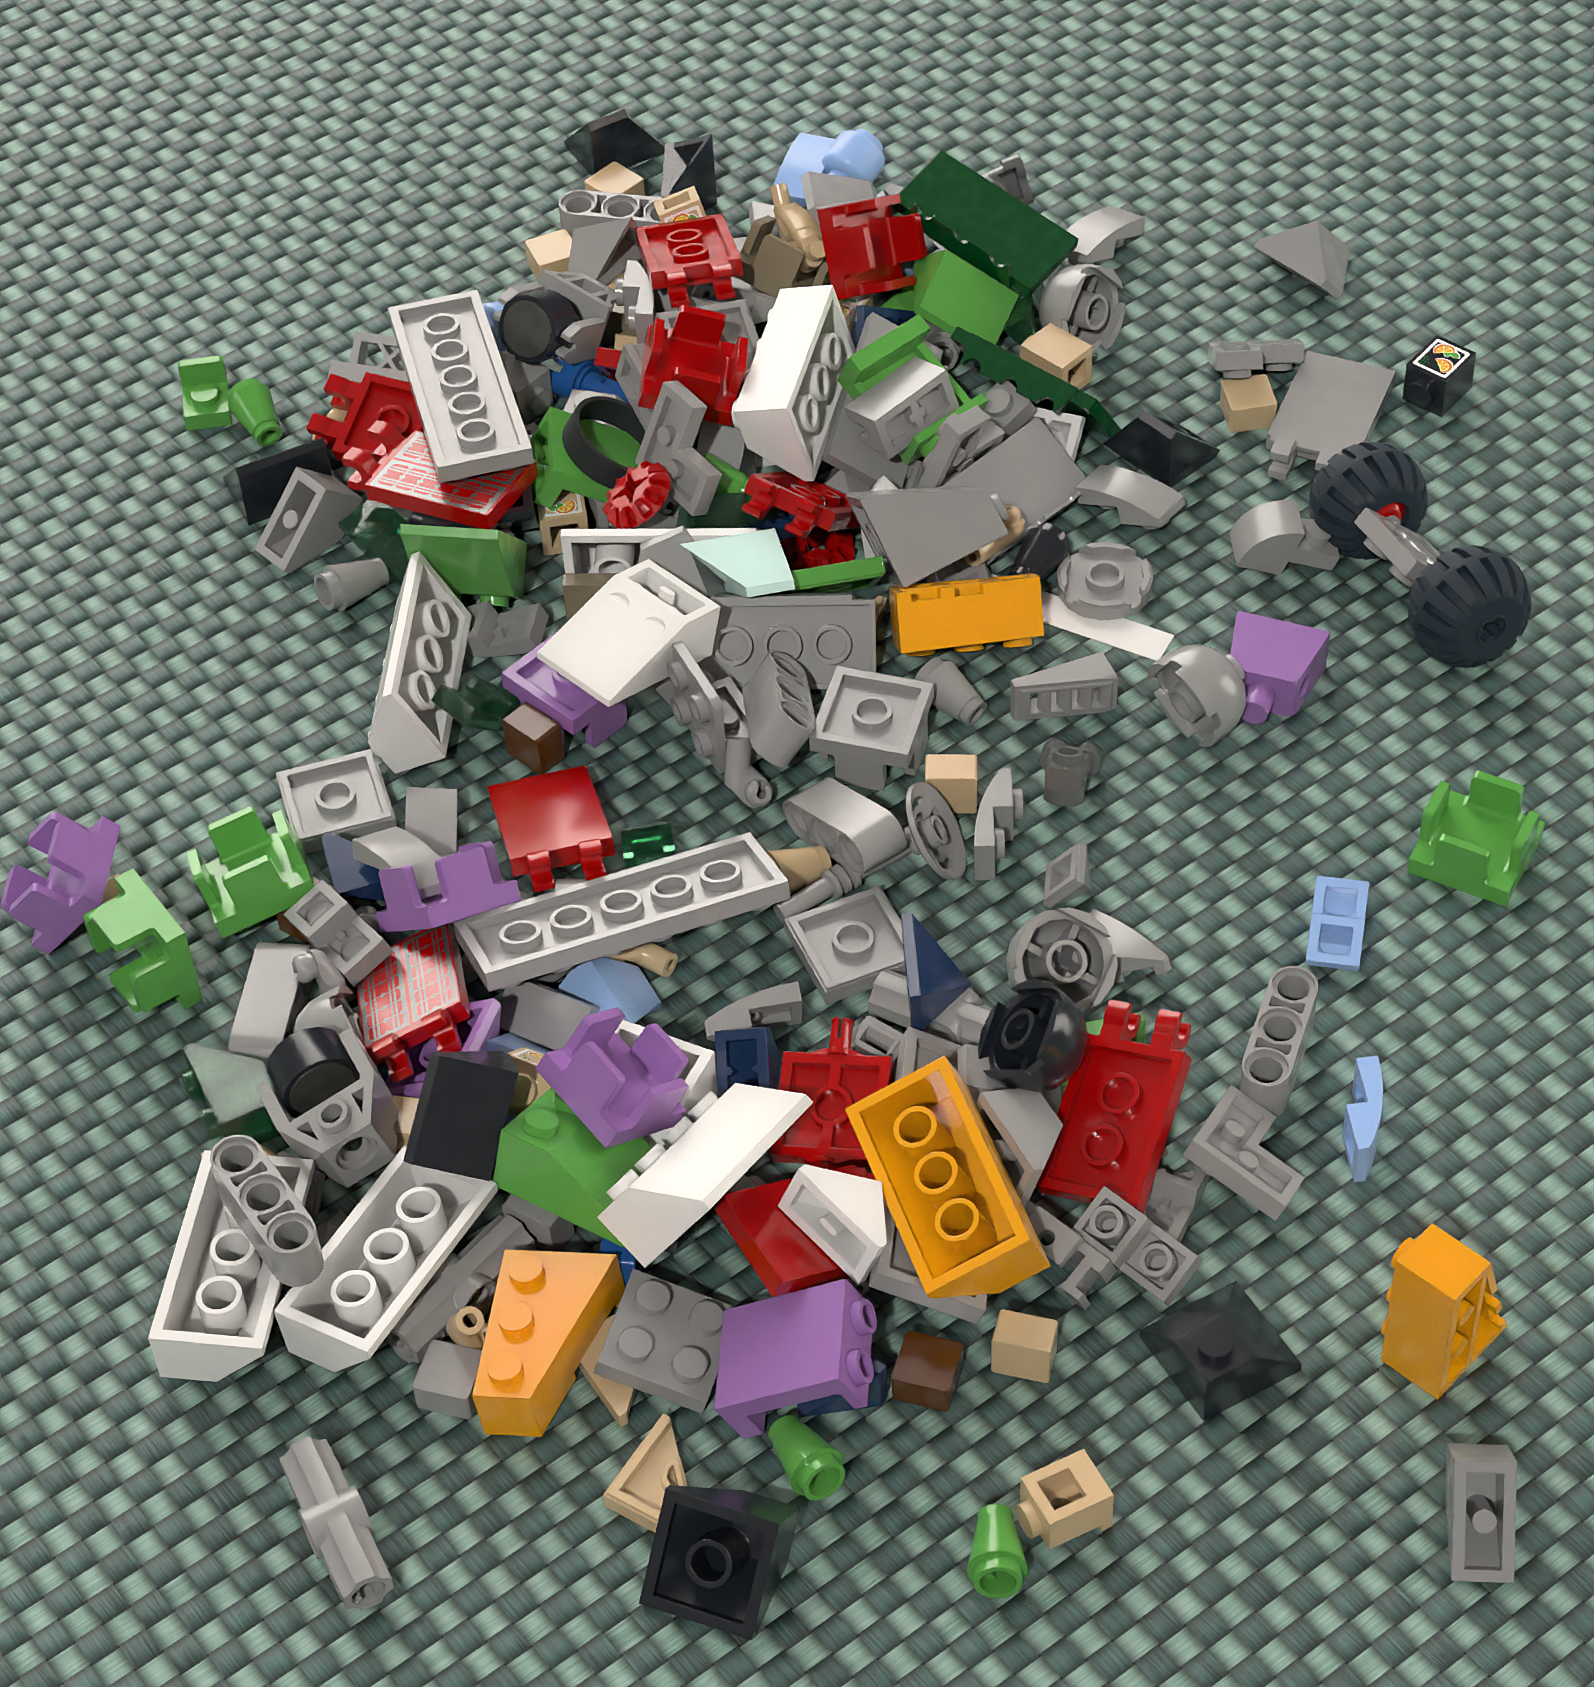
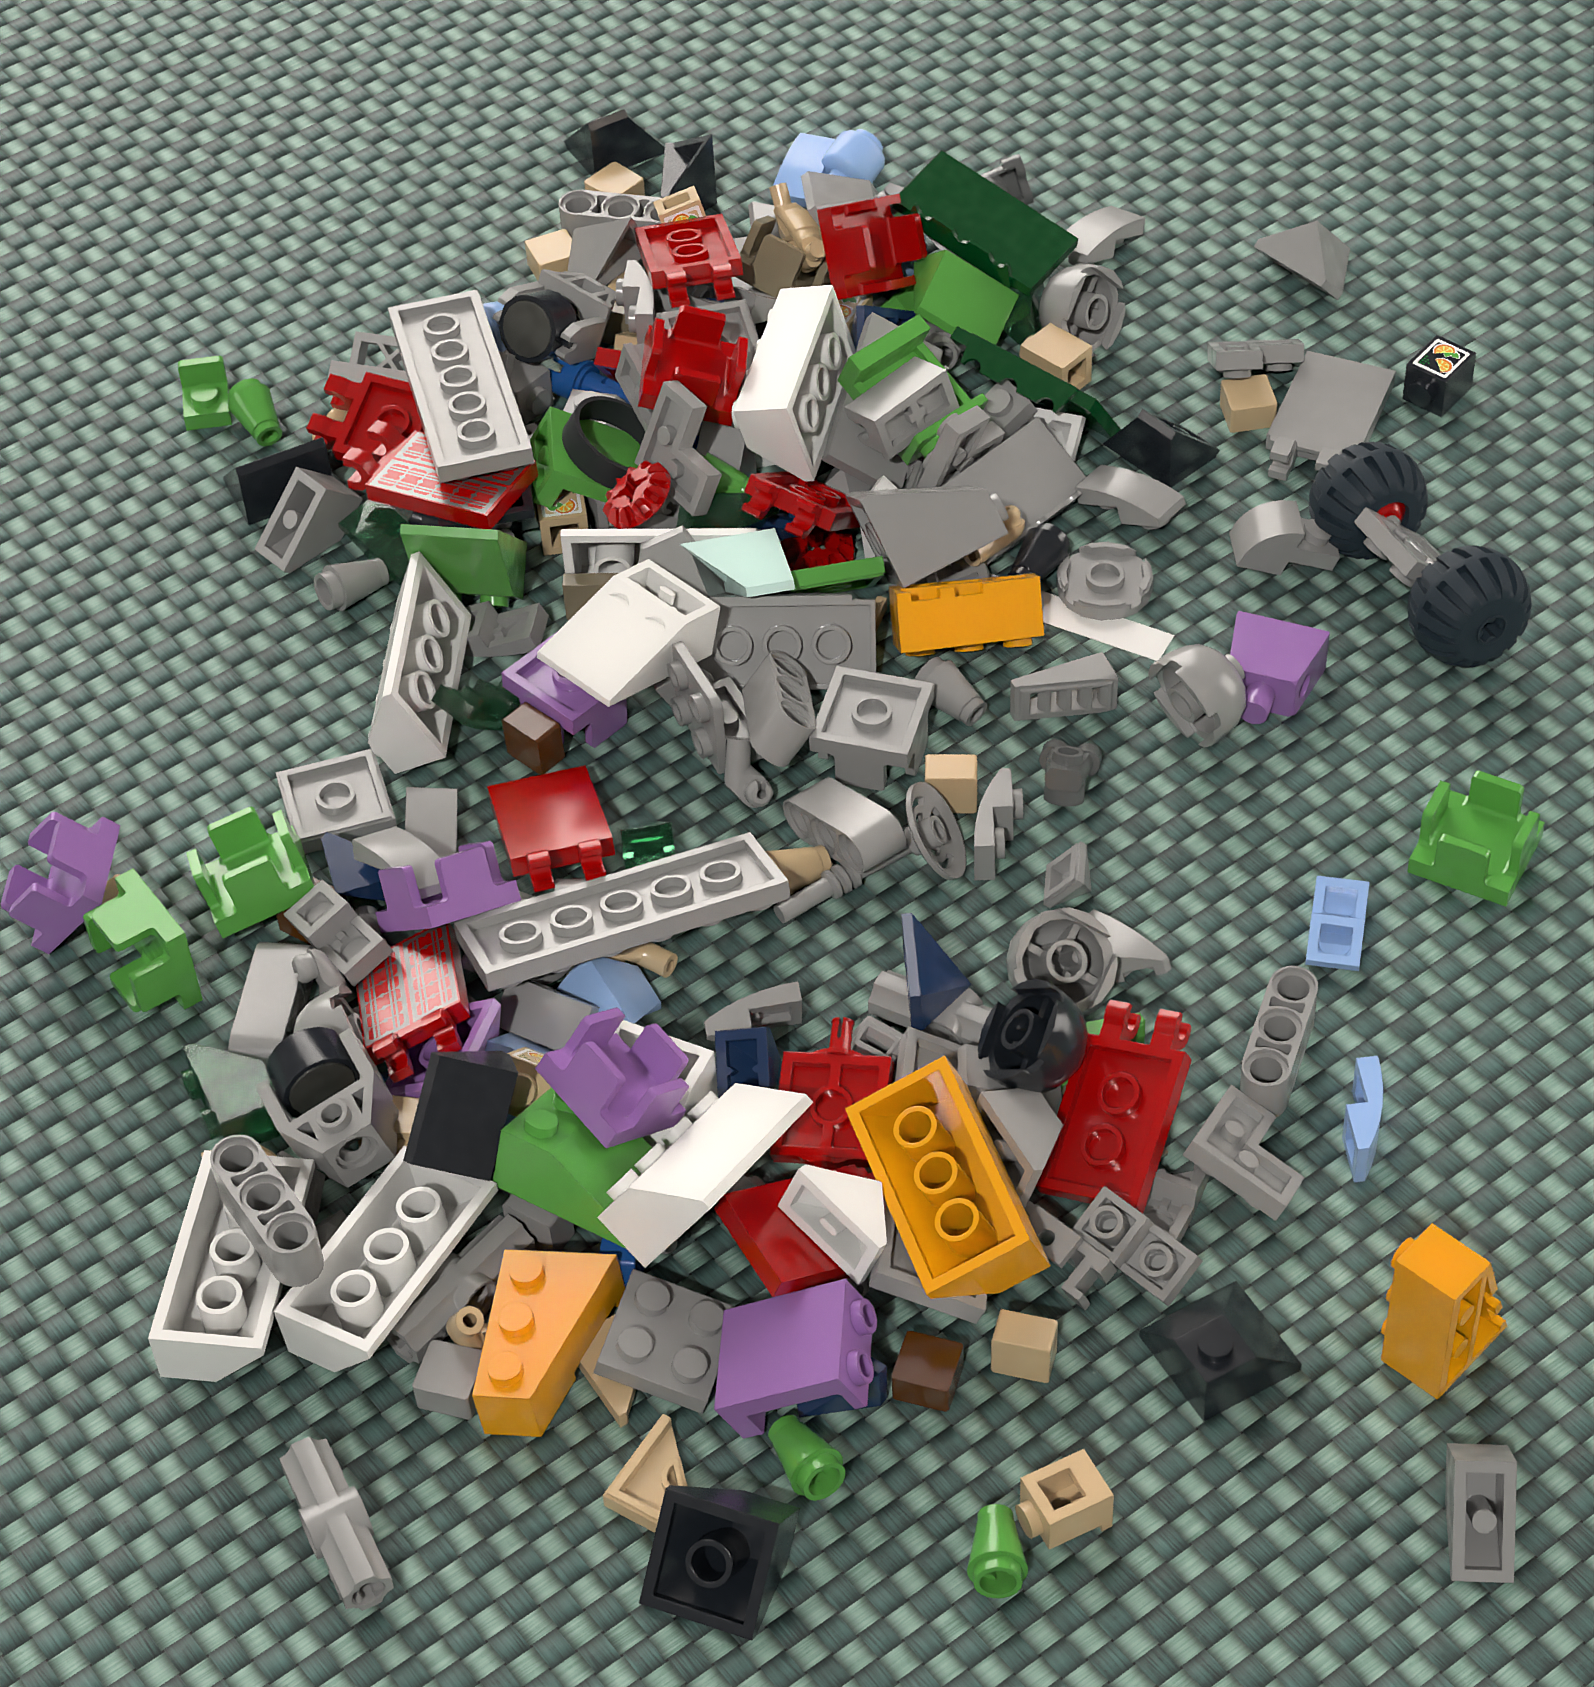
light grey tile [784,885,906,1005] -> none

